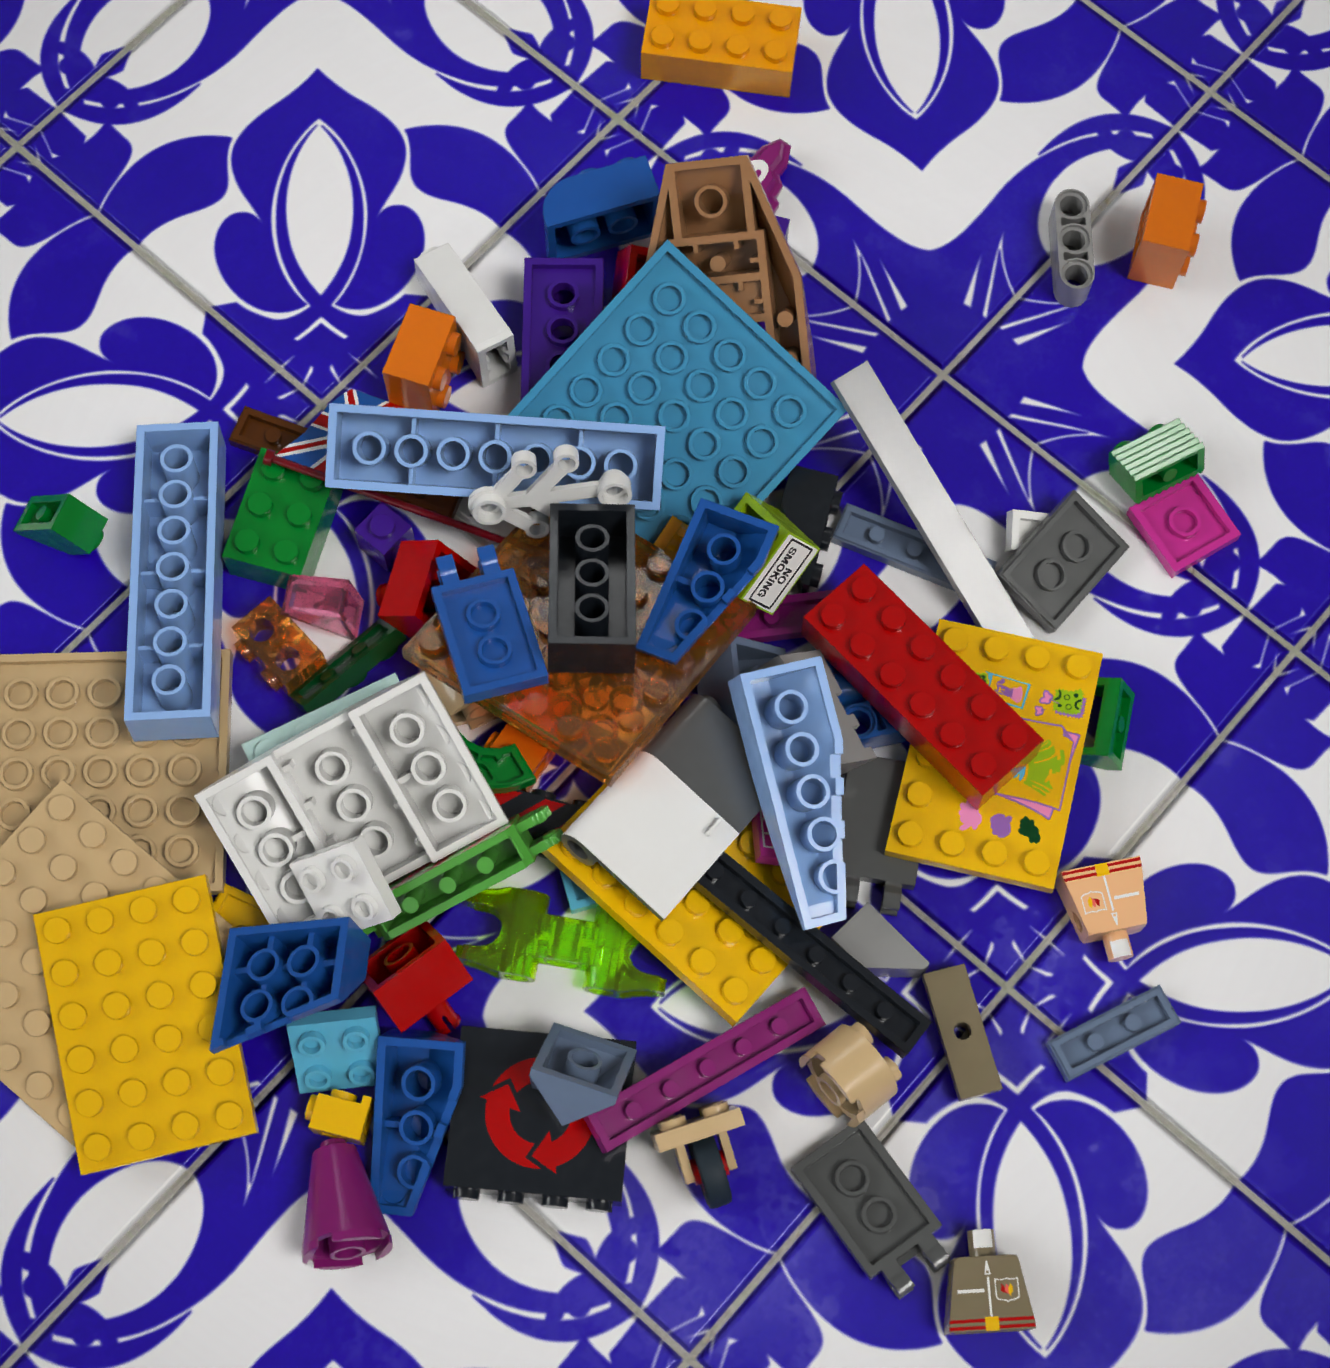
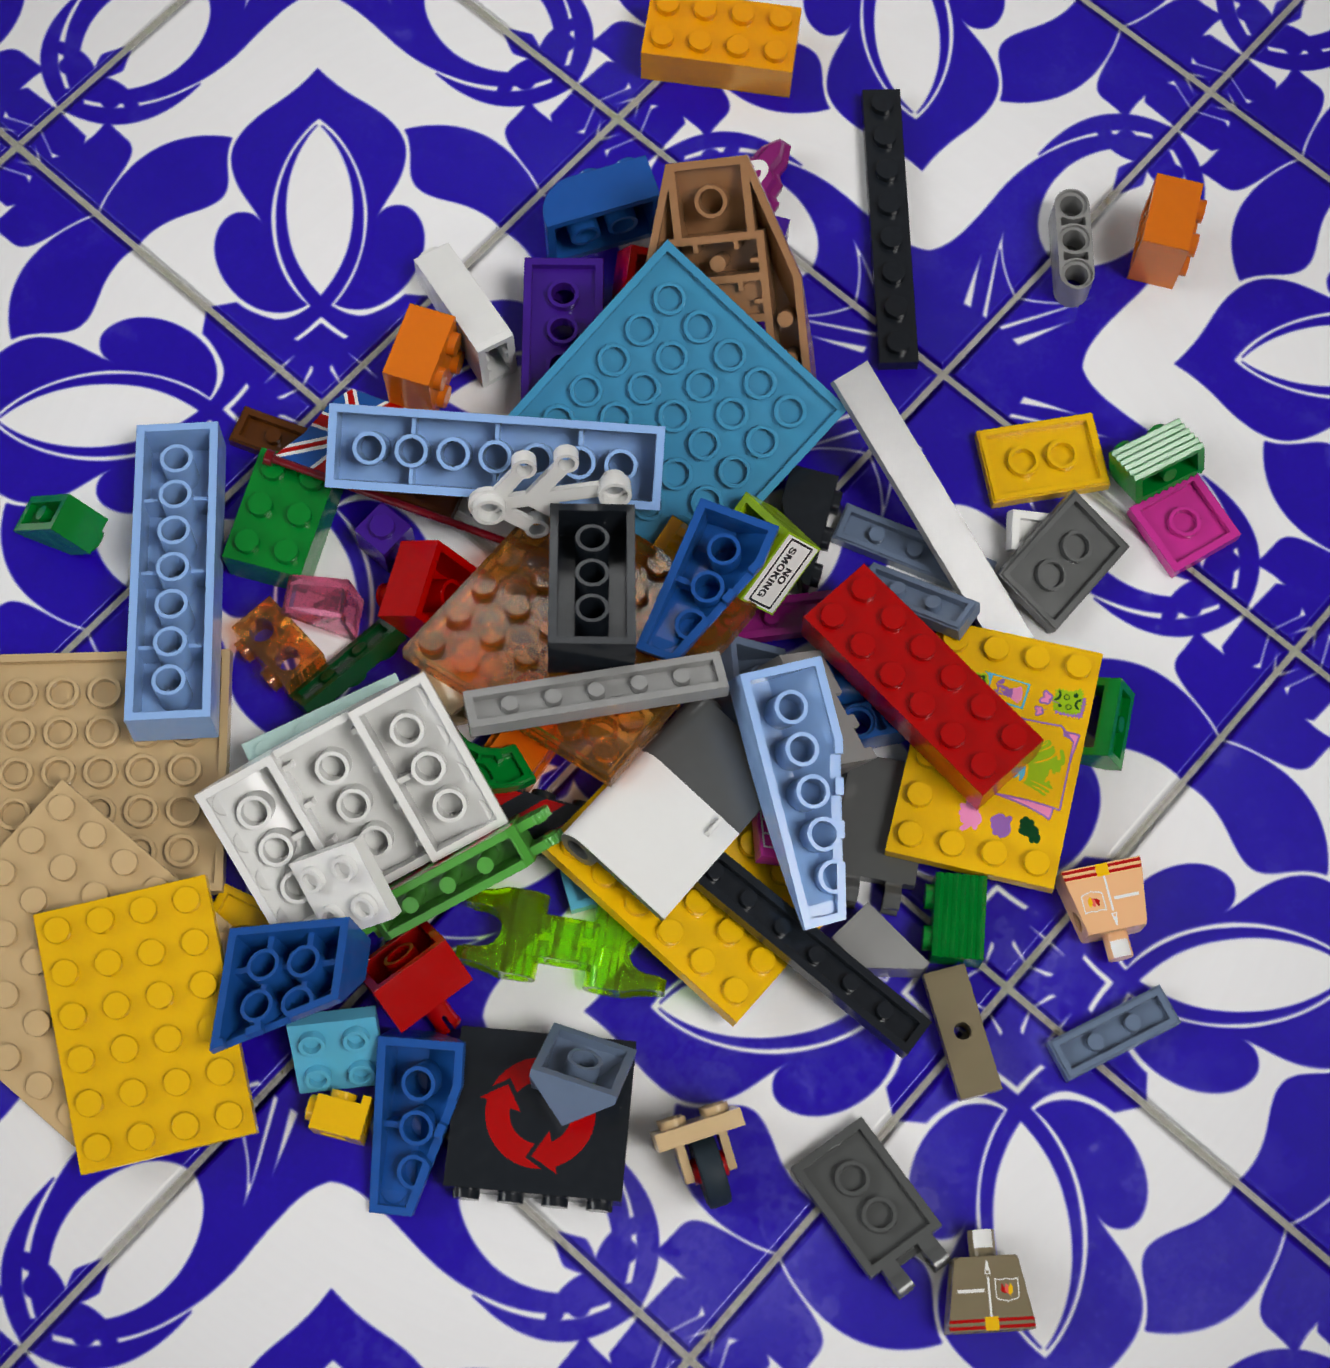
magenta cone [301,1138,393,1270] -> none
blue tile [431,544,549,704] -> none
magenta plate [584,987,826,1154] -> none
tan brick [799,1022,902,1128] -> none
none -> light grey plate [463,651,729,737]
none -> black plate [861,89,919,370]
none -> sand blue tile [869,562,980,640]
none -> green brick [921,872,987,968]
none -> yellow tile [974,412,1111,509]

